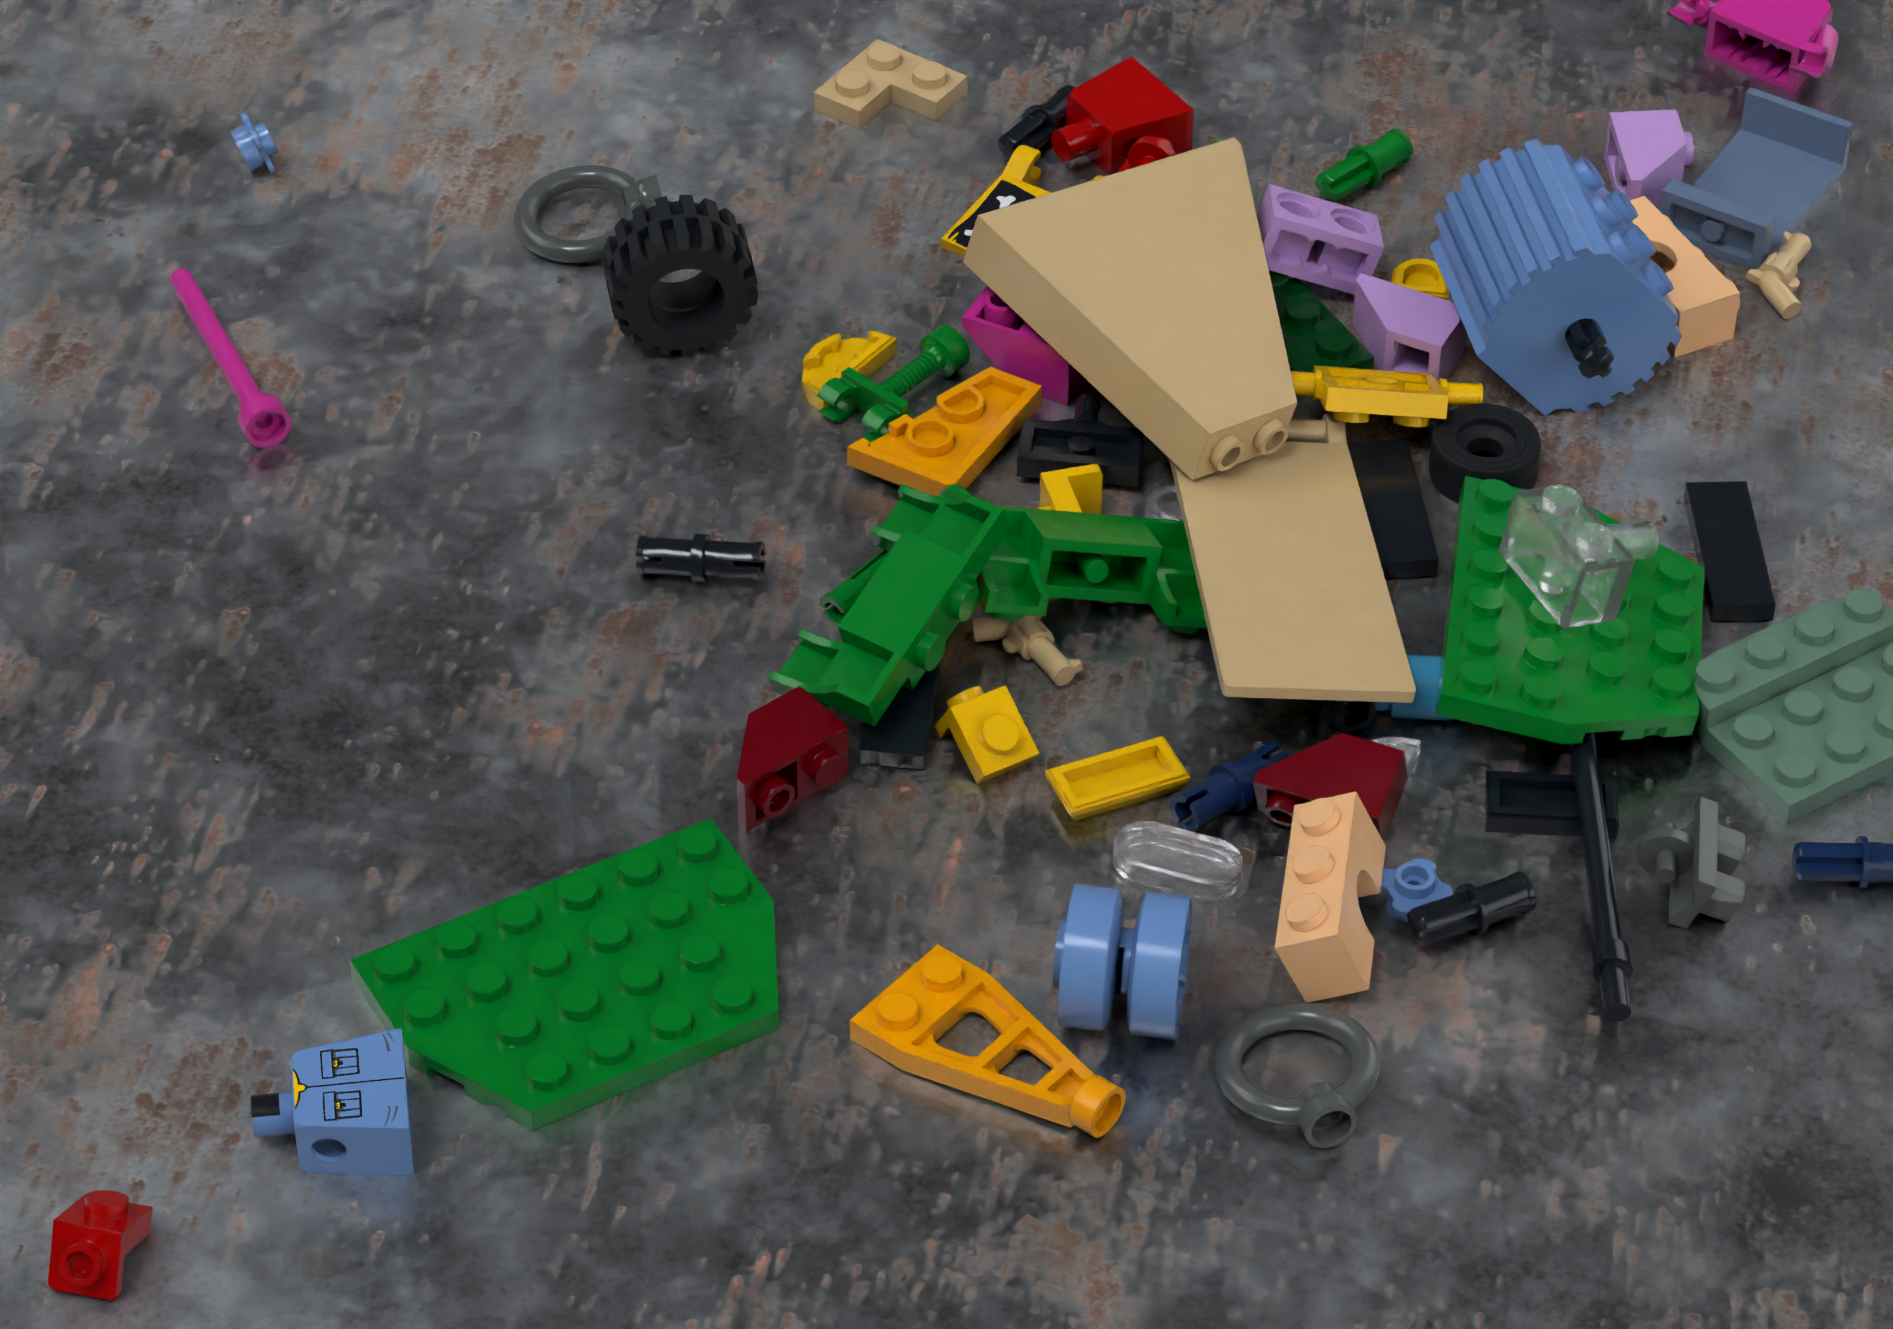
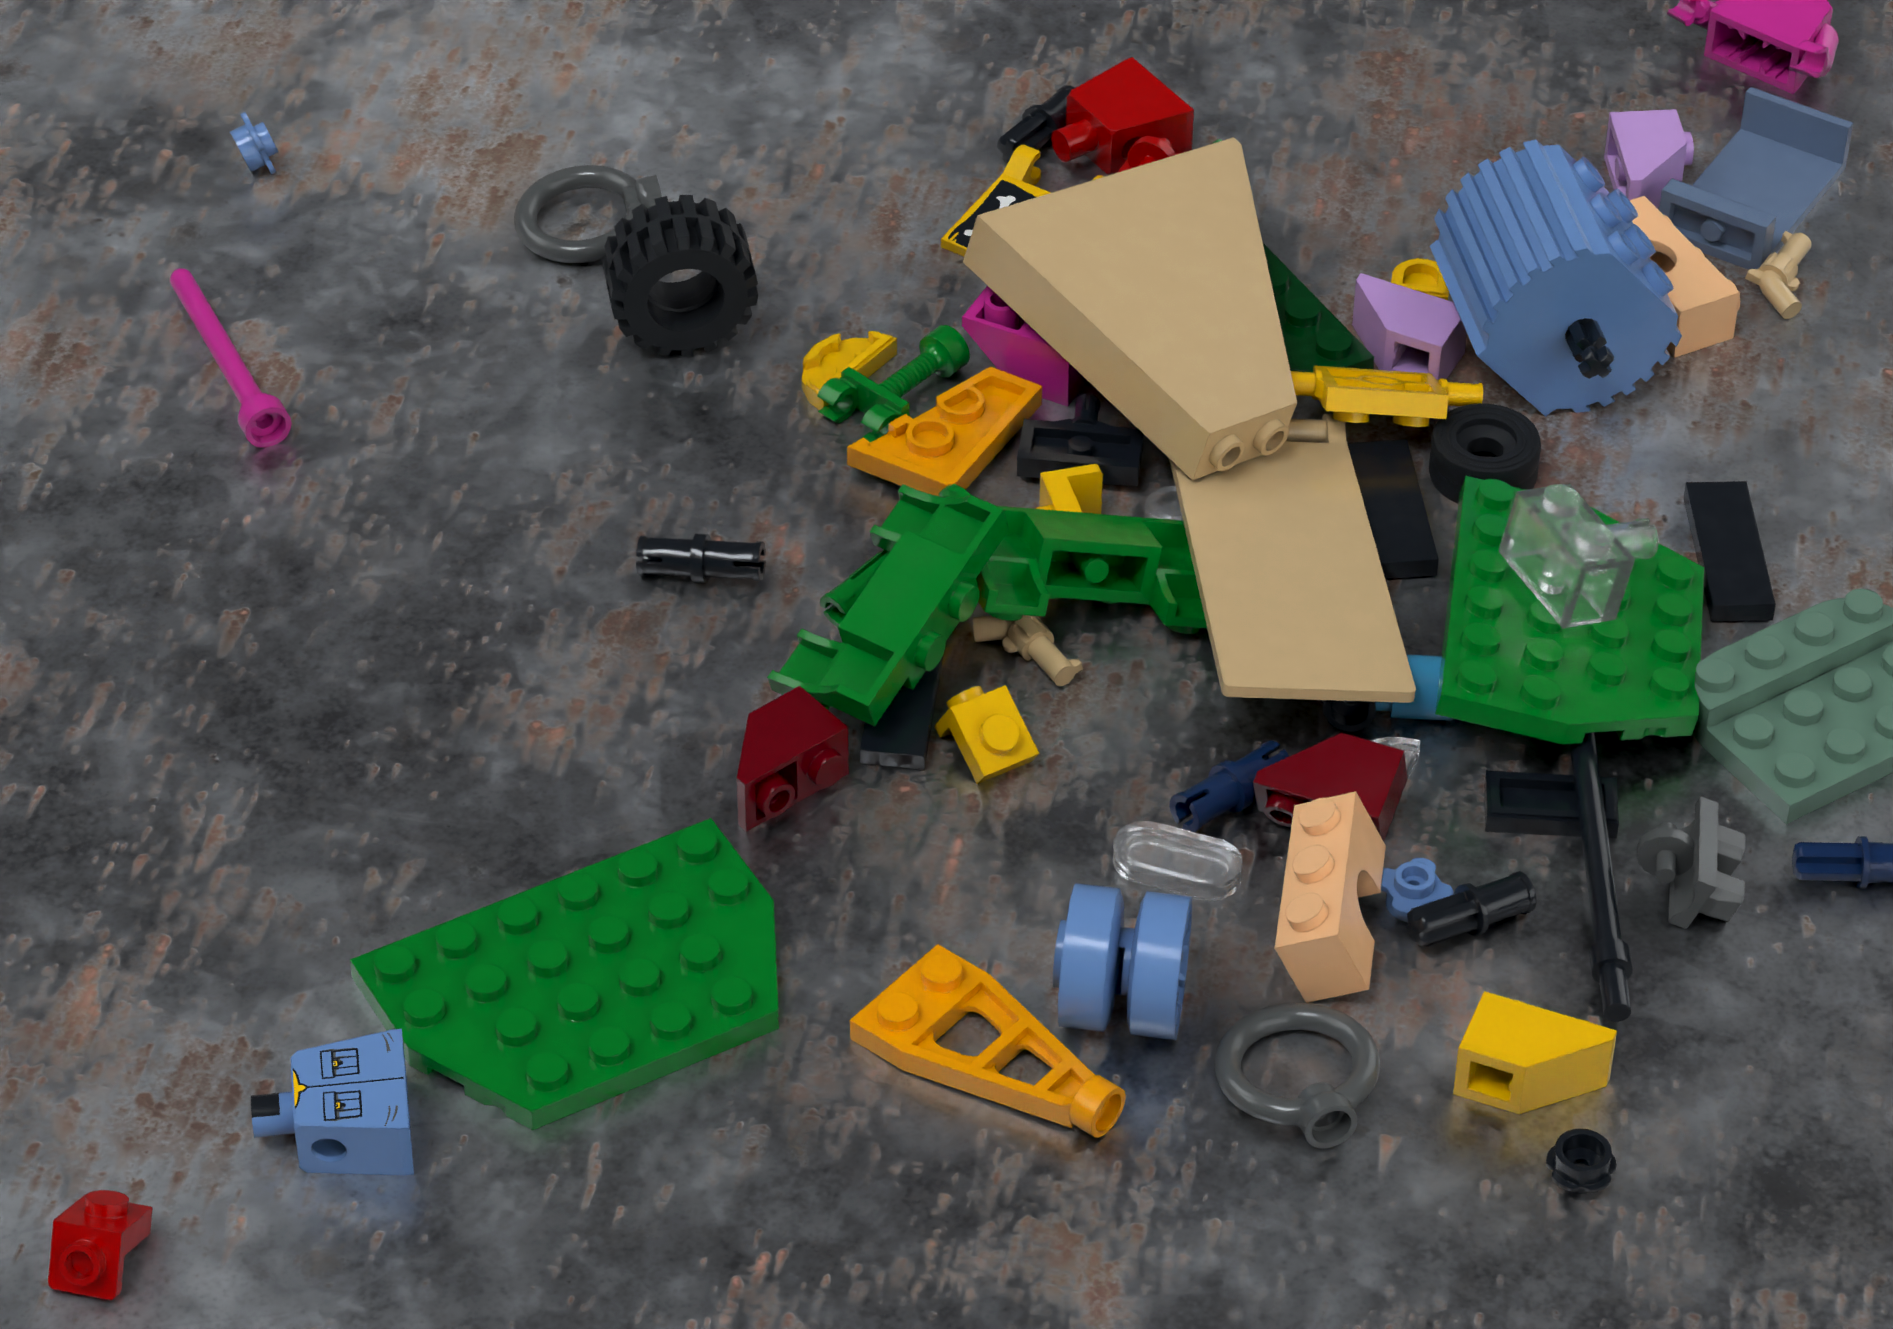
tan plate [813,39,968,129] -> none
yellow tile [1045,736,1190,821] -> none
lavender brick [1257,184,1384,295] -> none
green axle [1315,129,1413,202] -> none
none -> yellow slope [1453,991,1617,1115]
none -> black plate [1546,1129,1617,1194]

